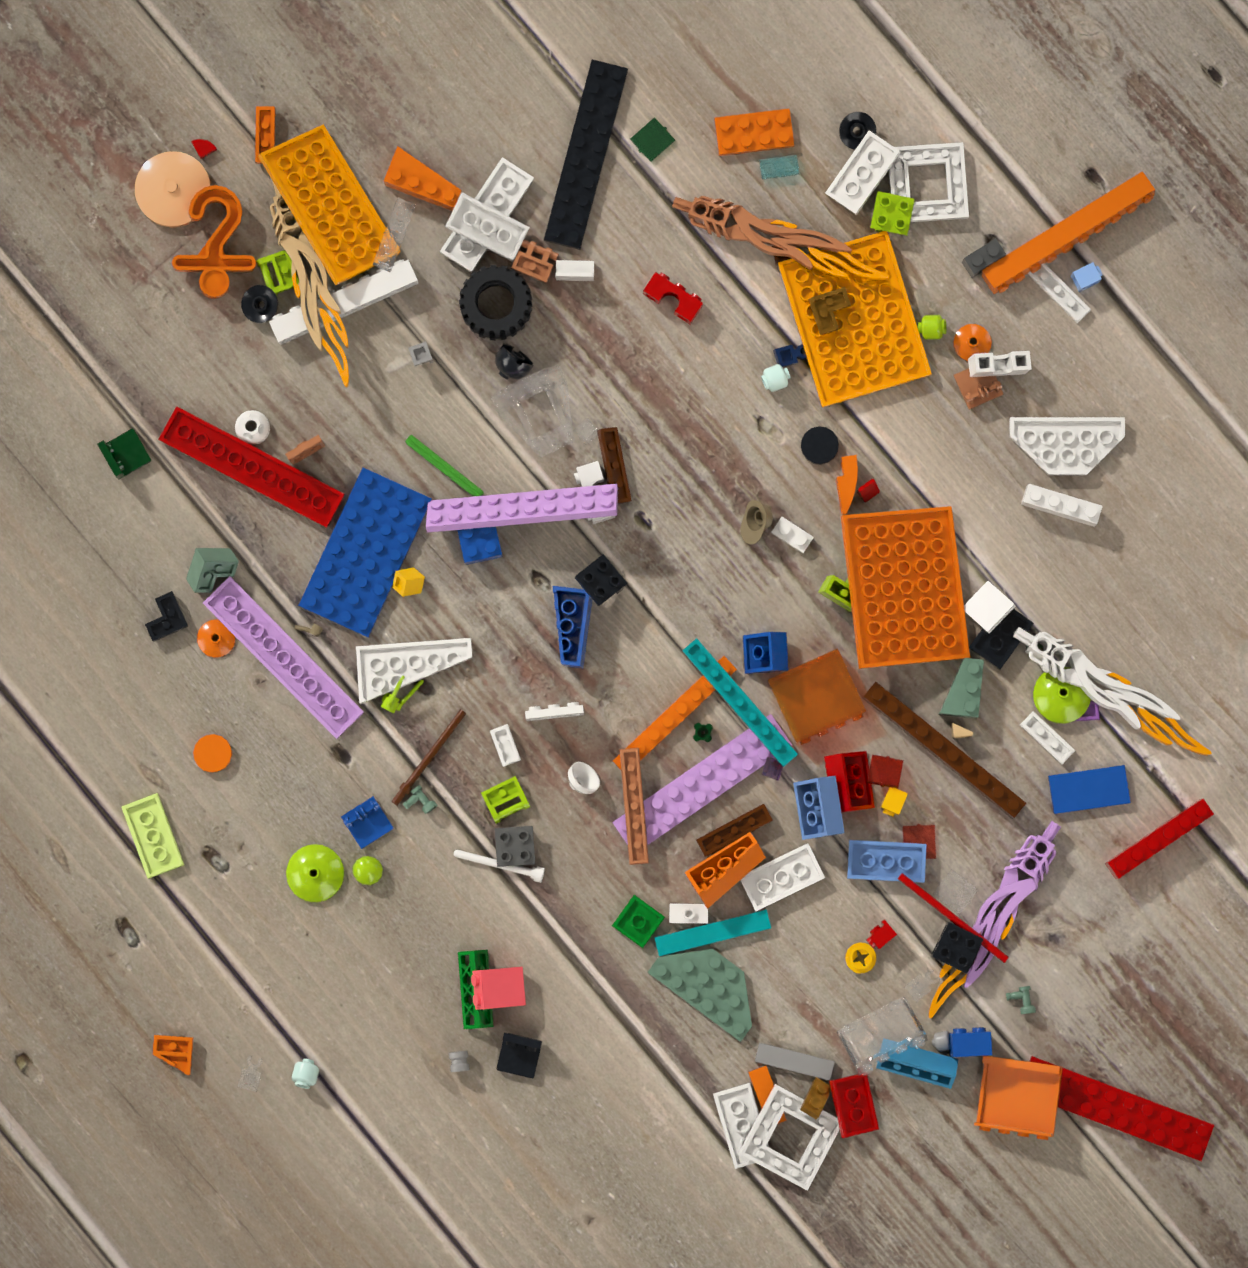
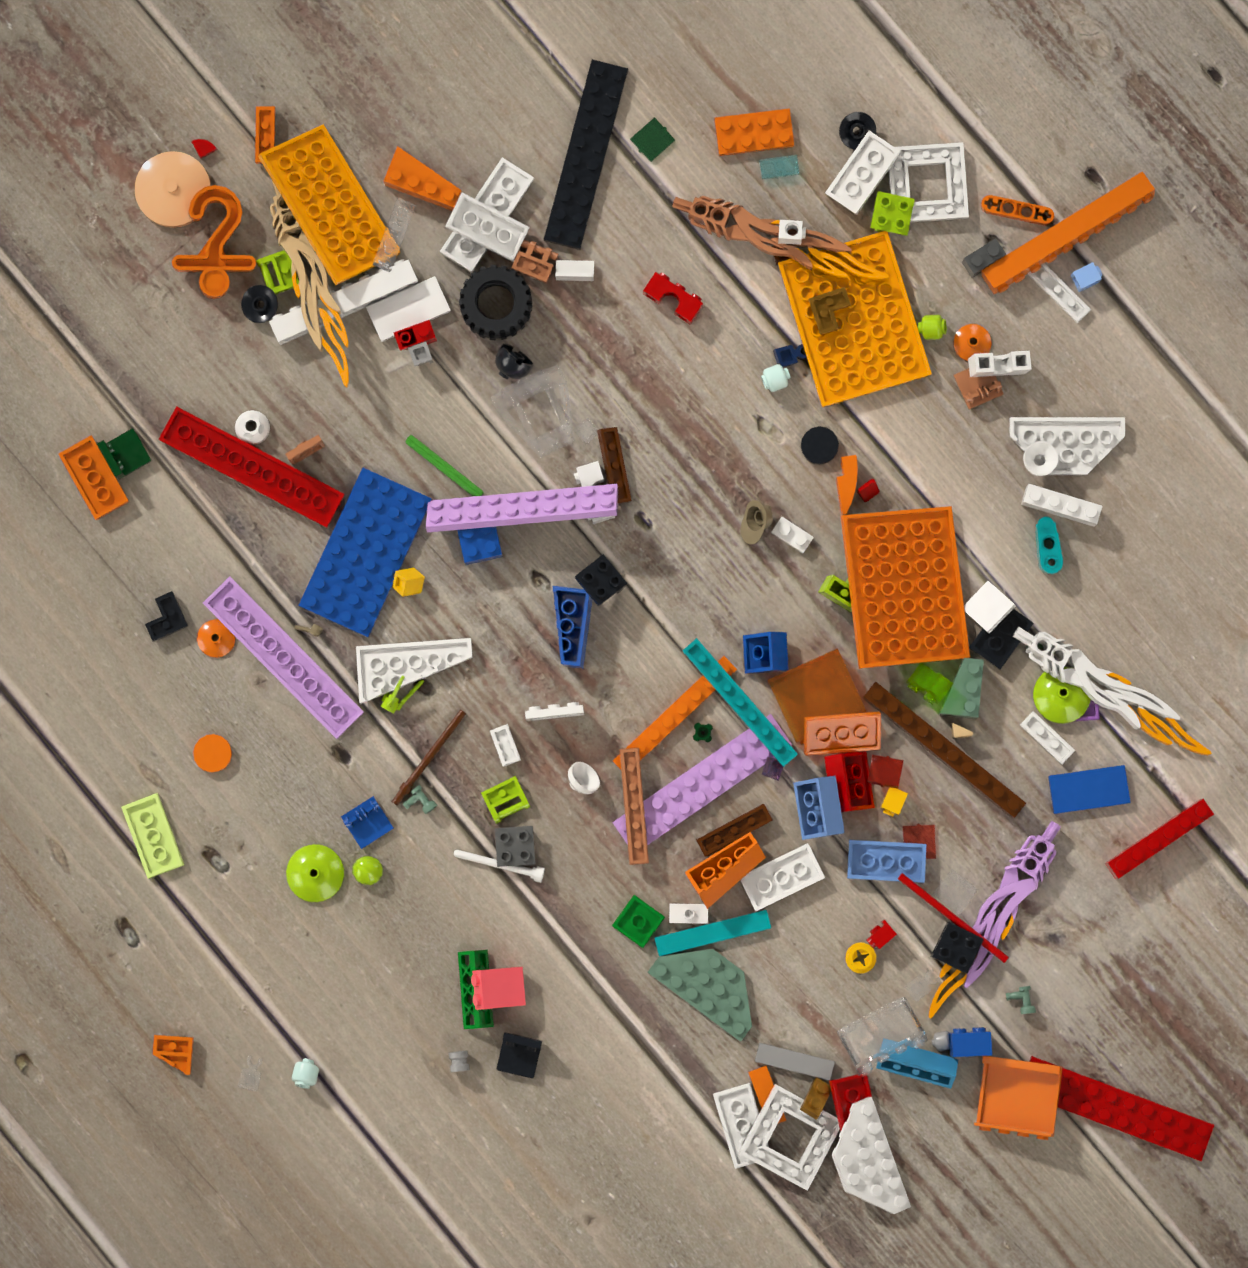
sand green panel [186,548,239,593] -> none
none -> orange plate [58,435,130,520]
none -> white tile [366,276,451,342]
none -> red slope [393,320,437,351]
none -> white brick [778,220,806,245]
none -> orange tile [804,712,881,756]
none -> white plate [832,1097,911,1214]
none -> clear neon green brick [906,663,954,705]
none -> orange beam [981,195,1054,226]
none -> white piece [1023,441,1058,476]
none -> teal piece [1035,517,1063,575]

